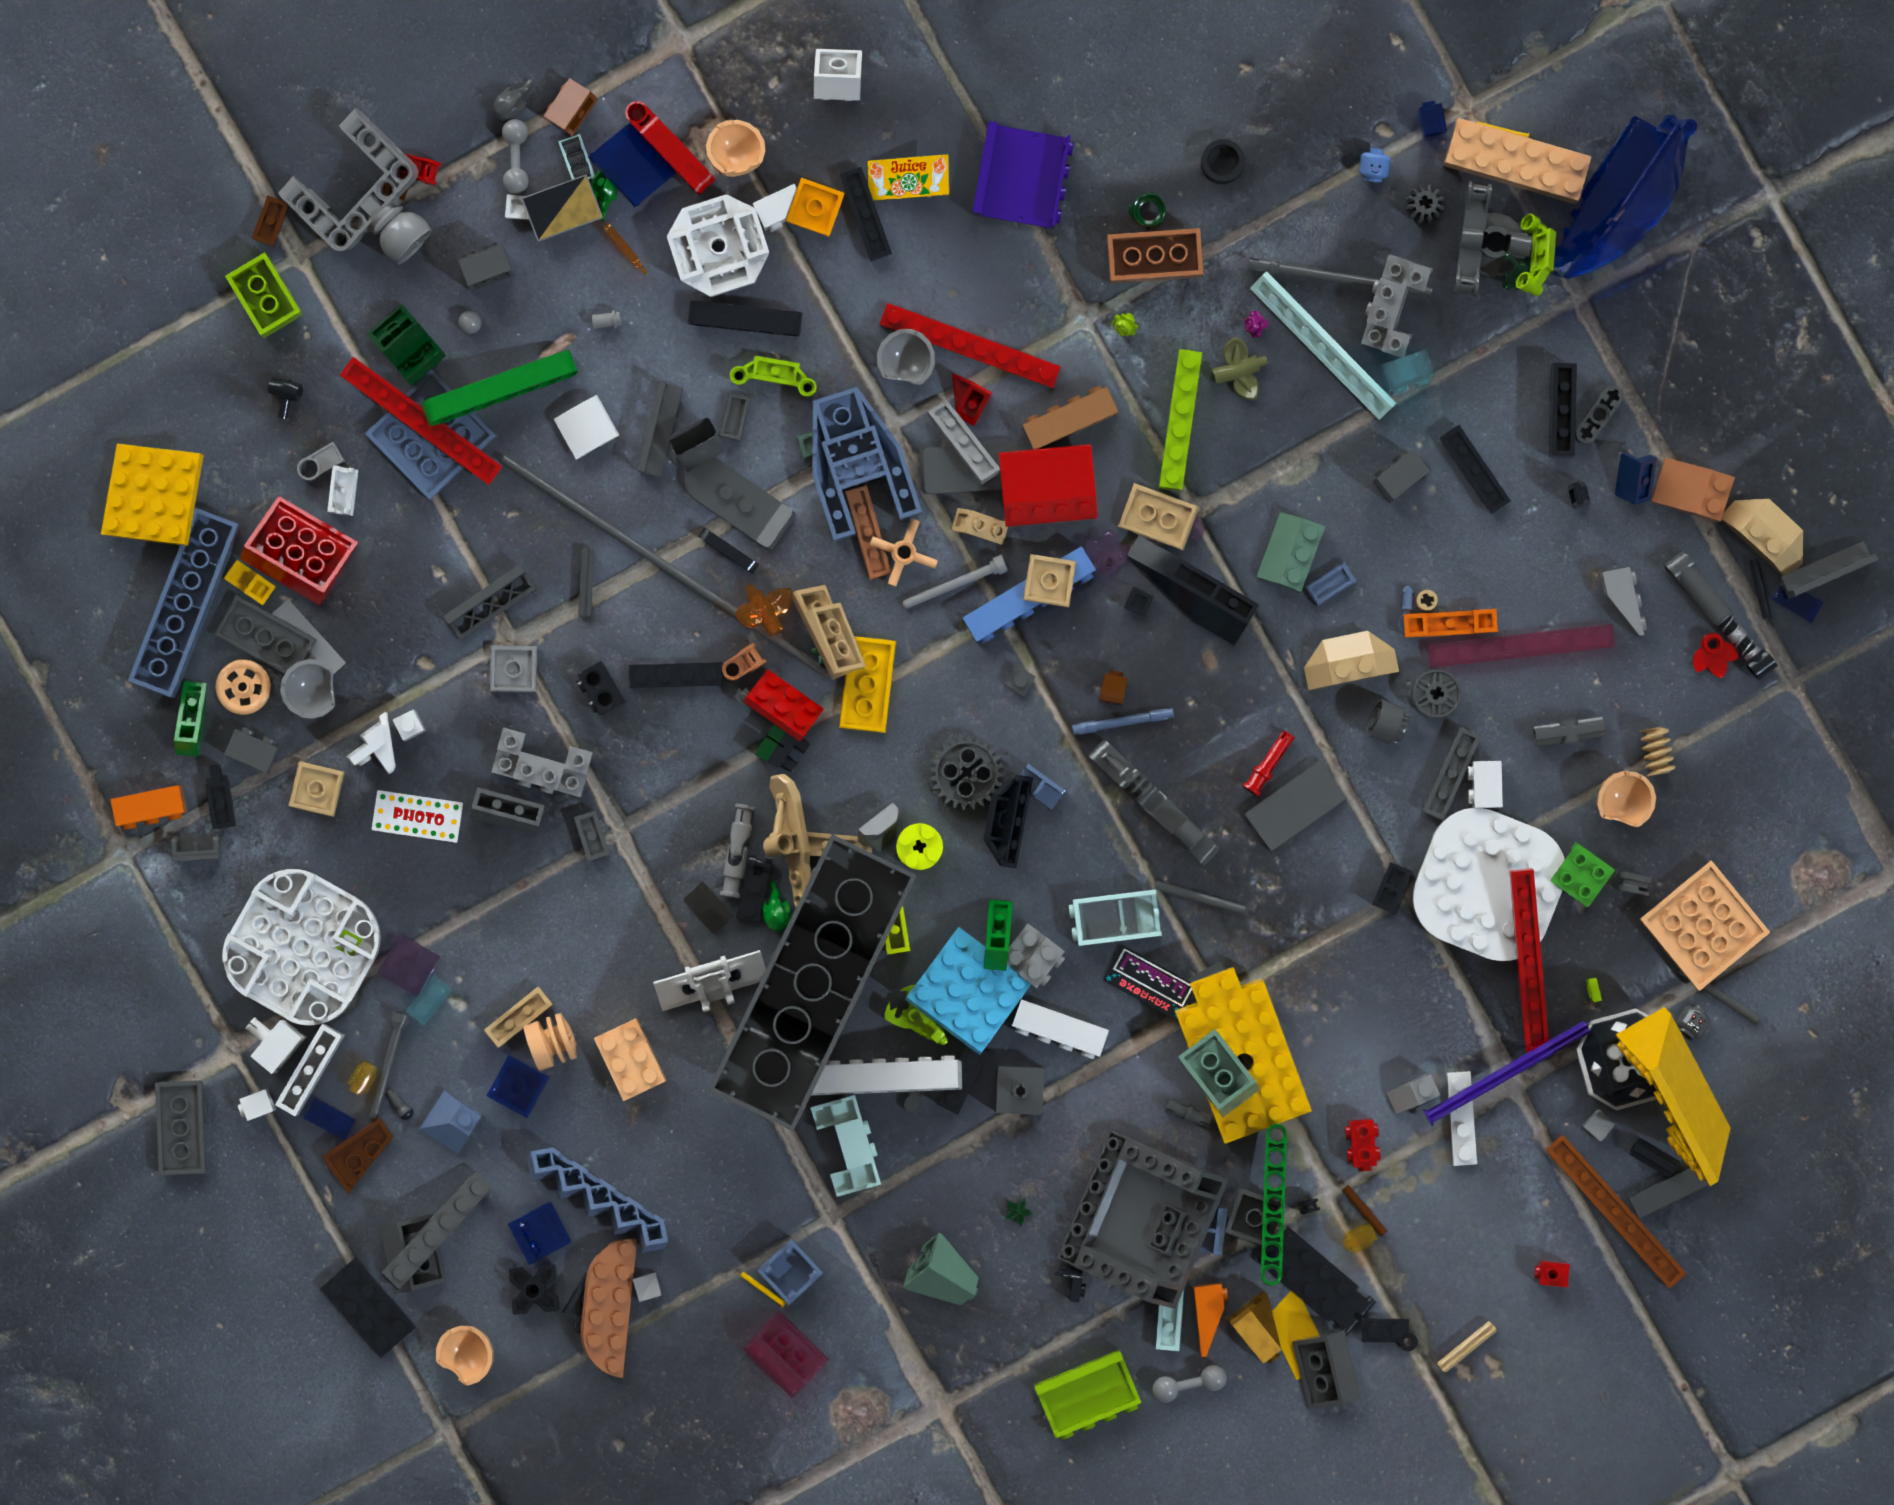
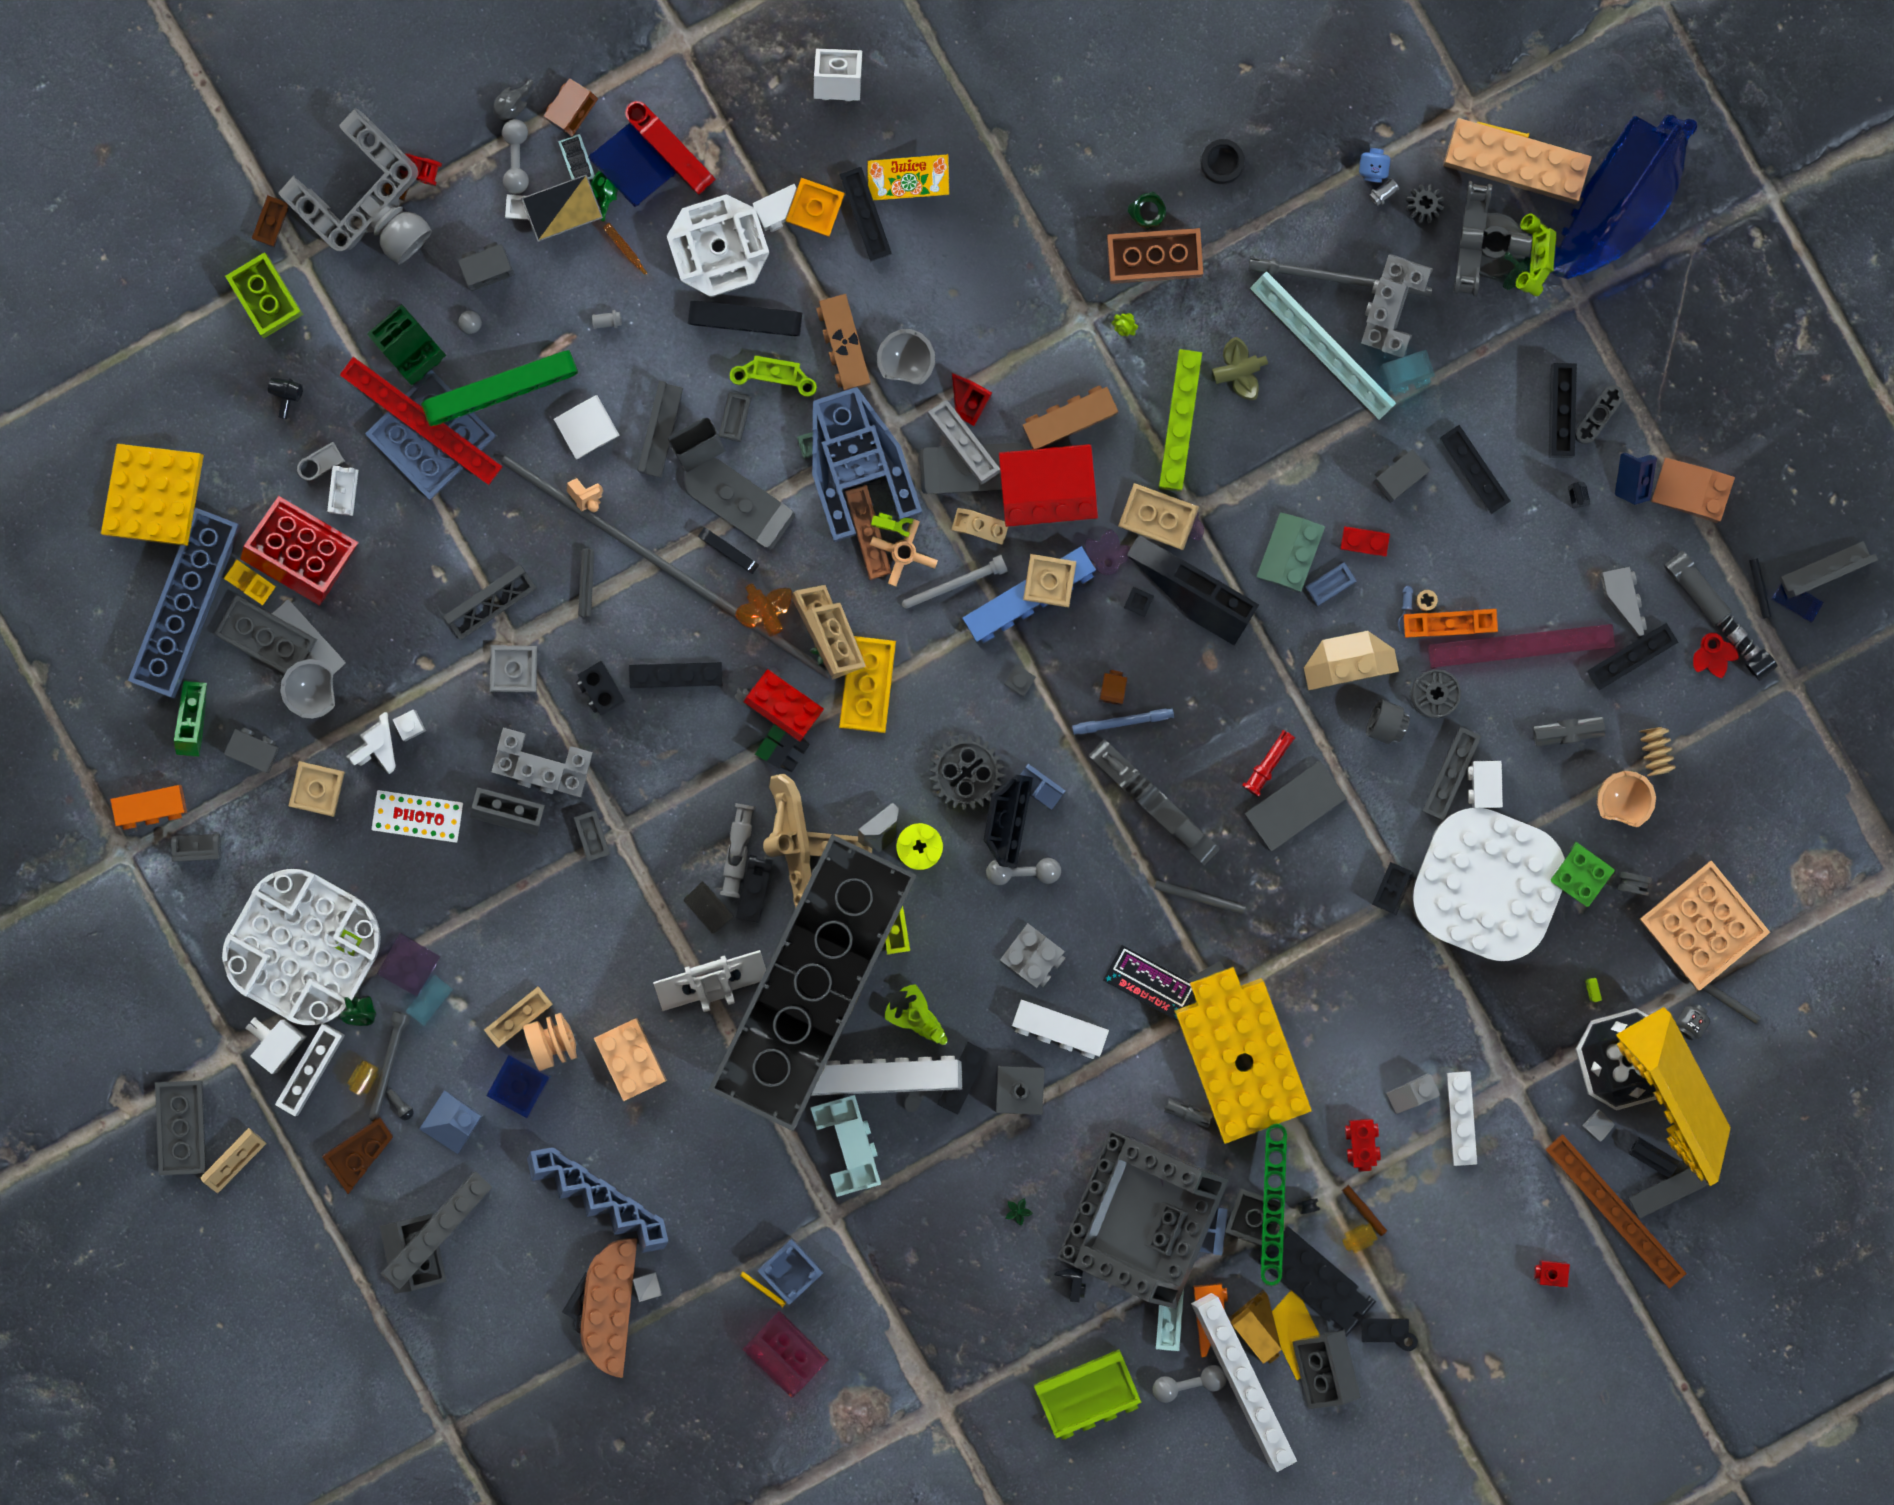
black hinge [205,764,237,830] -> none
light nougat plate [215,659,271,715] -> none
white brick [238,1089,276,1121] -> none
clear blue plate [303,1098,356,1140] -> none
black plate [320,1257,416,1358] -> none
light nougat cylinder [436,1326,494,1386] -> none
clear blue bracket [508,1202,572,1265] -> none
black plant [509,1264,559,1315] -> none
light nougat cylinder [706,120,765,177] -> none
nougat piece [722,642,767,681] -> none
green piece [763,881,791,933] -> none
red plate [879,303,1061,389] -> none
sand green slope [903,1233,979,1305] -> none
medium azure plate [905,927,1031,1055] -> none
dark purple panel [972,121,1074,229] -> none
green slope [983,900,1013,971] -> none
clear door [1069,889,1162,946] -> none
sand green slope [1178,1029,1260,1117] -> none
magenta plant [1244,310,1269,338] -> none
clear blue brick [1417,101,1447,138] -> none
dark purple axle [1423,1022,1590,1126] -> none
tan axle [1437,1321,1497,1372] -> none
red plate [1509,868,1549,1053] -> none
tan wedge [1721,499,1803,576] -> none
none -> tan plate [200,1128,266,1193]
none -> dark green piece [340,996,377,1026]
none -> light nougat piece [567,478,603,512]
none -> medium nougat brick [816,294,871,391]
none -> lime plate [871,513,913,538]
none -> light grey piece [986,858,1061,885]
none -> white brick [1191,1293,1297,1472]
none -> red plate [1340,526,1390,557]
none -> light grey pin [1369,178,1399,206]
none -> black plate [1587,623,1679,691]

